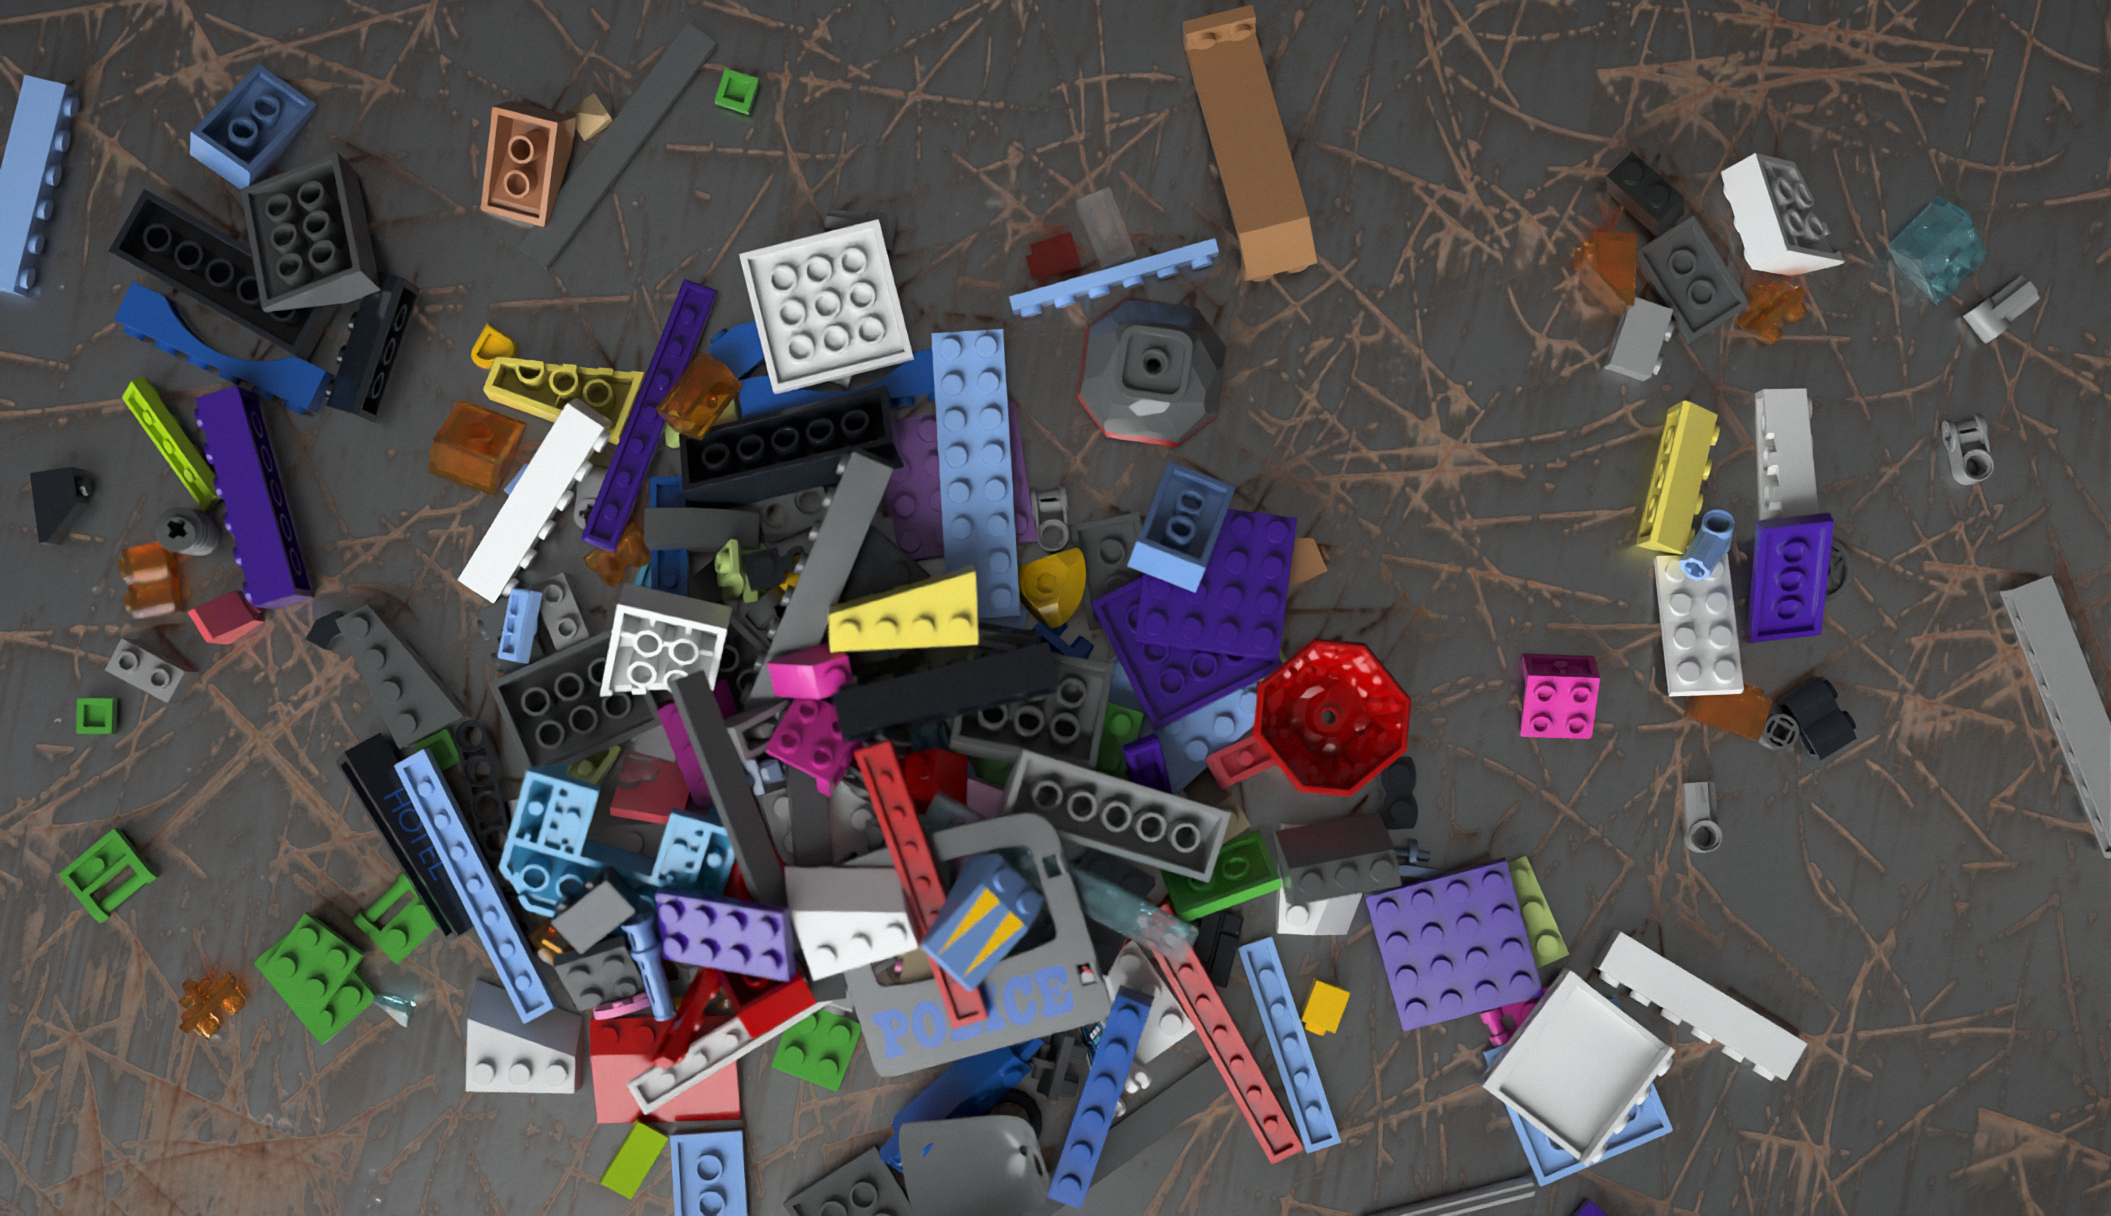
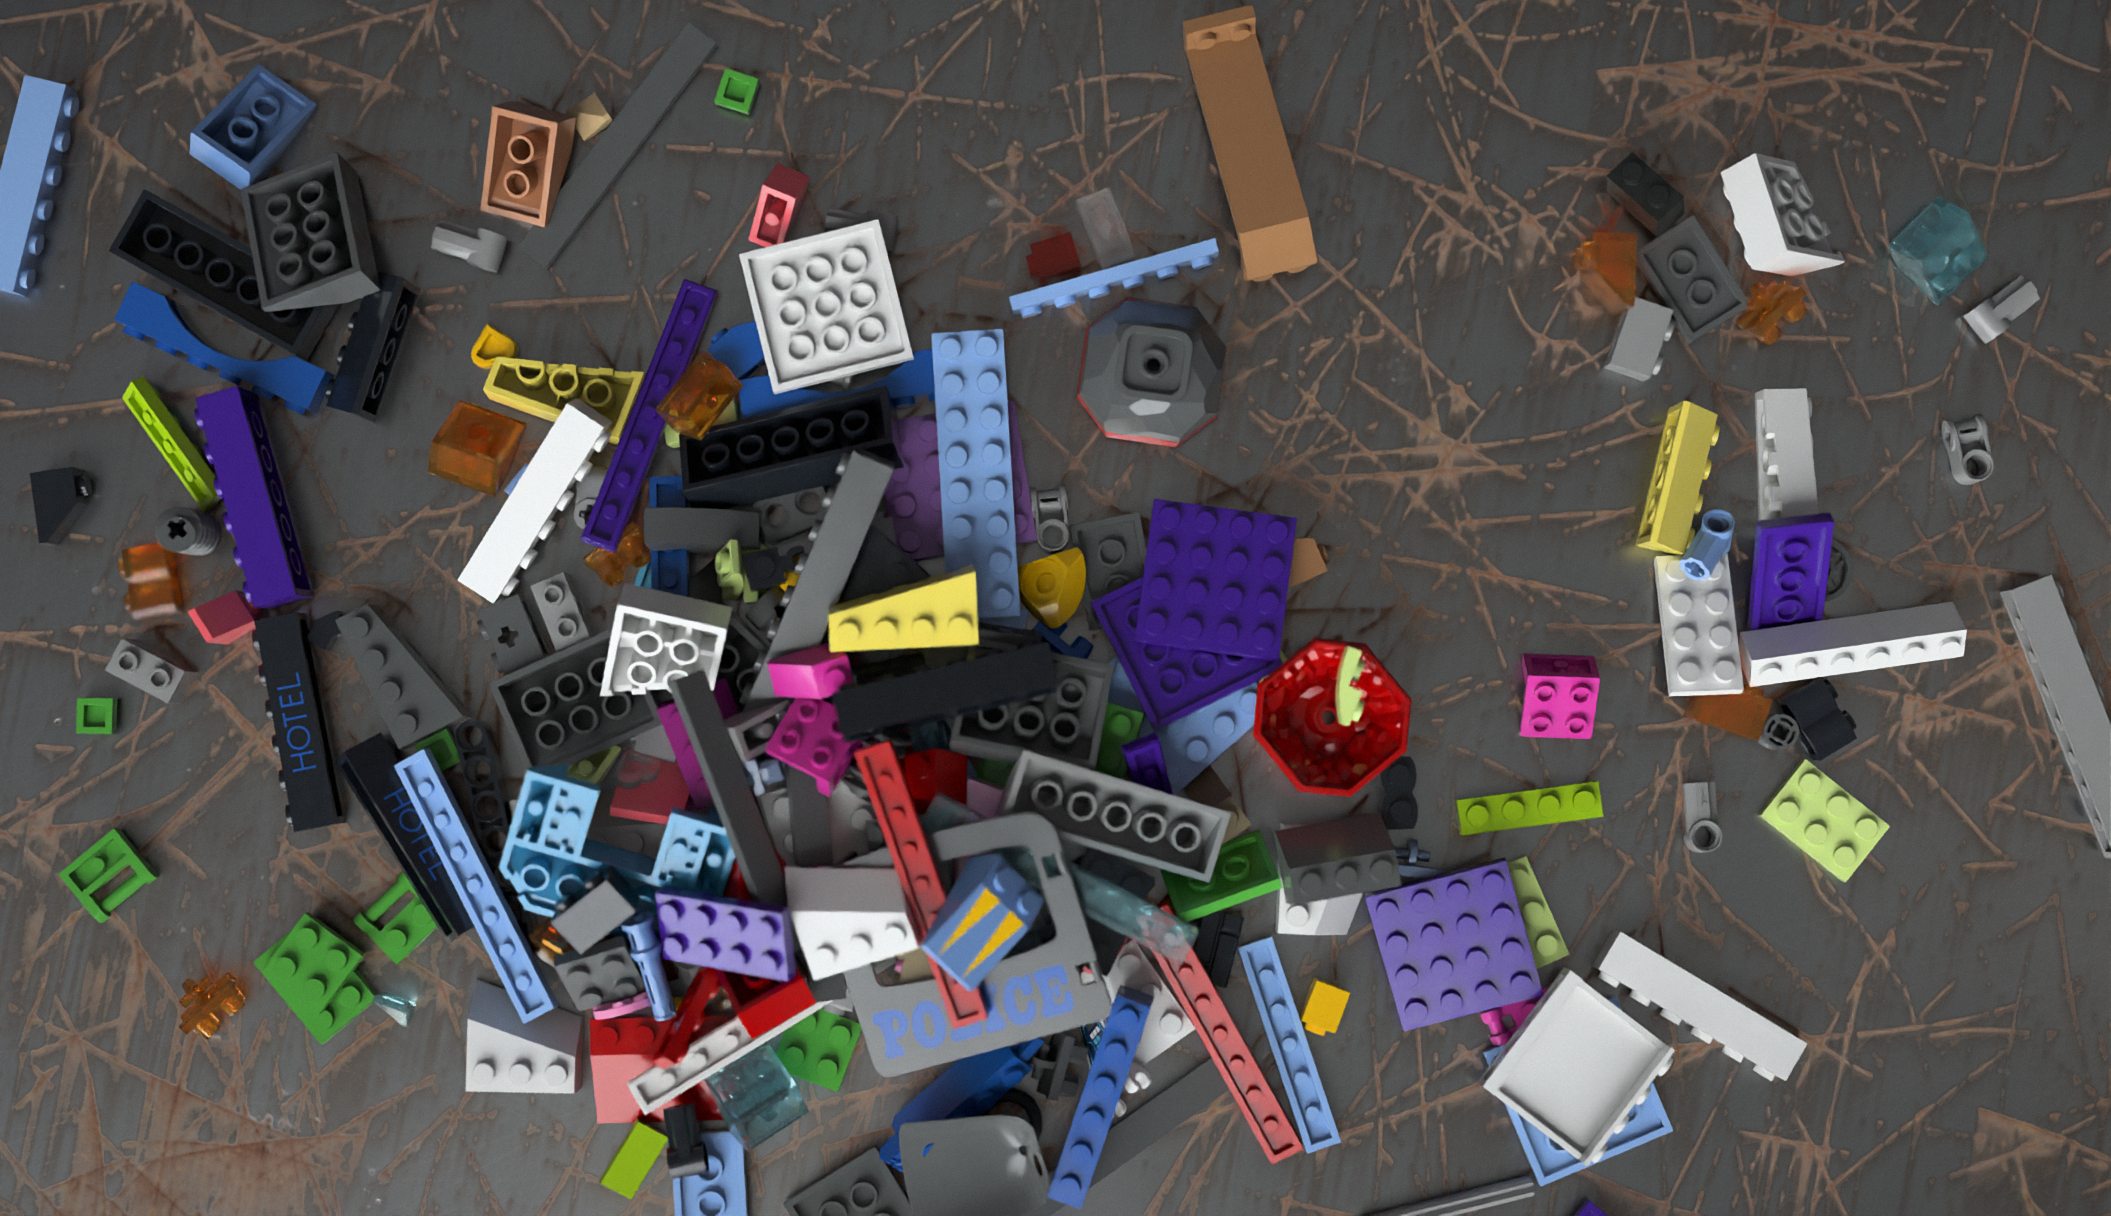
light blue plate [498,587,542,664] -> none
medium blue slope [1128,461,1236,593] -> none
coral plate [1205,736,1277,791] -> none
none -> black brick [252,612,346,832]
none -> light grey piece [431,219,508,272]
none -> black piece [663,1103,709,1179]
none -> clear light blue slope [704,1041,809,1152]
none -> coral slope [749,163,810,247]
none -> yellowish green slope [1336,646,1365,726]
none -> lime plate [1455,781,1604,836]
none -> white brick [1739,602,1967,687]
none -> yellowish green plate [1758,759,1890,882]

